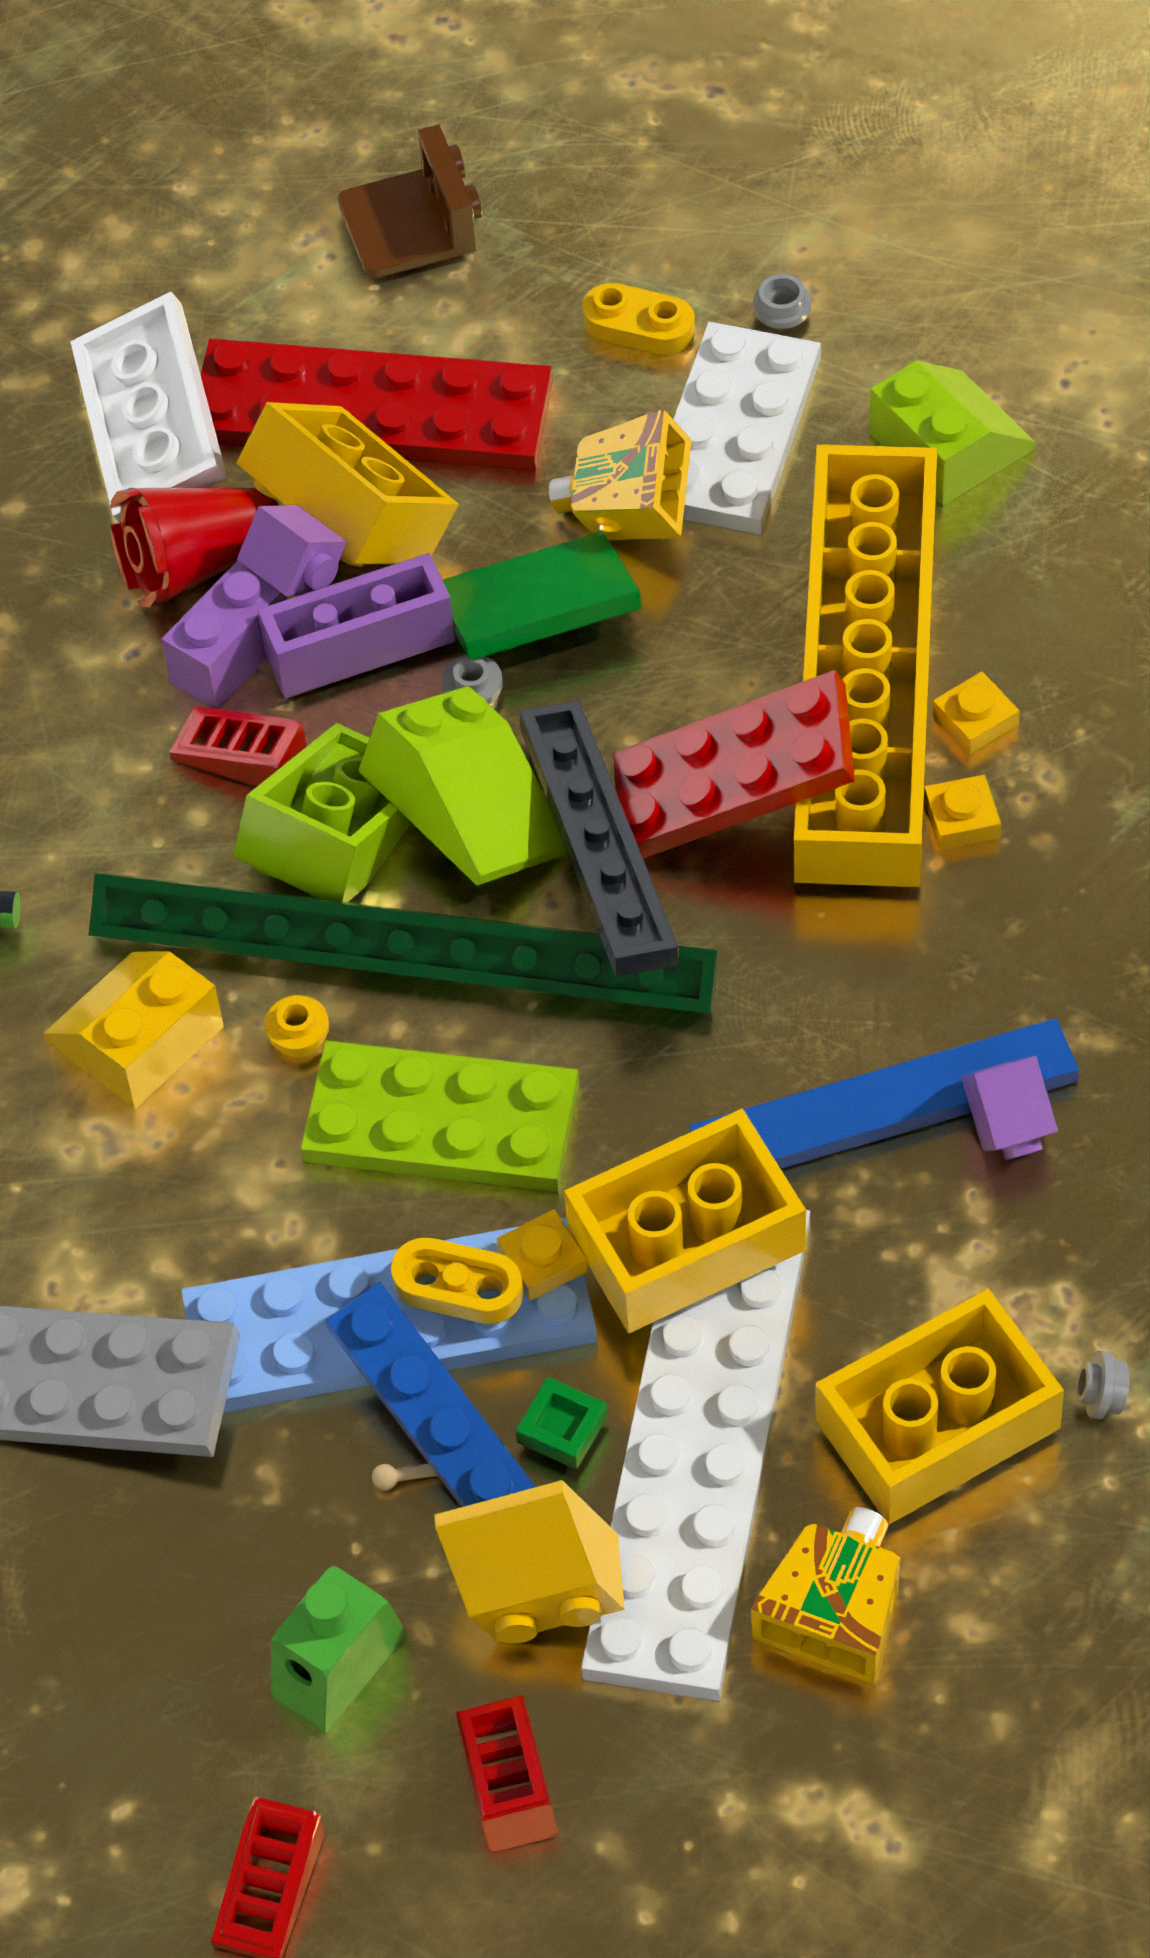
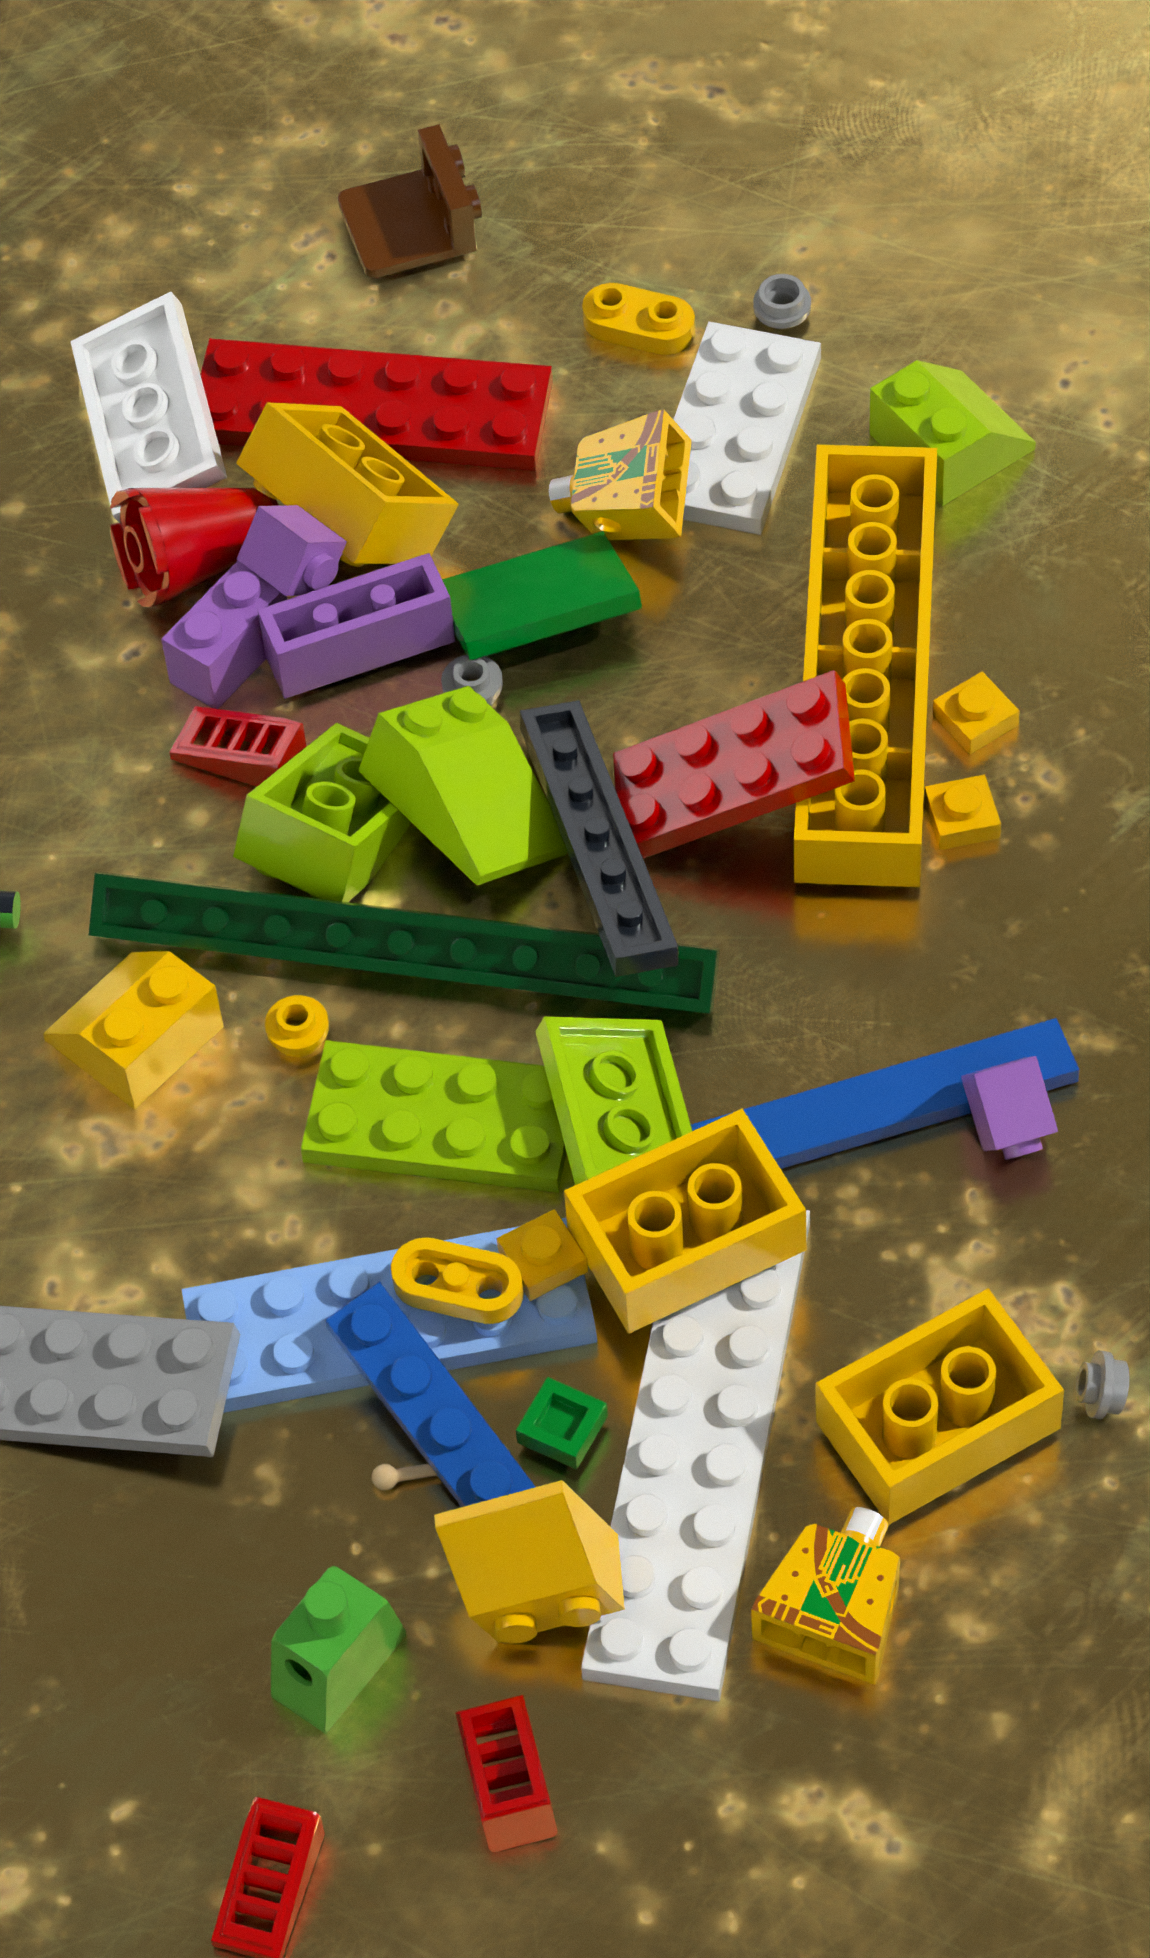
none -> lime plate [535,1016,692,1185]

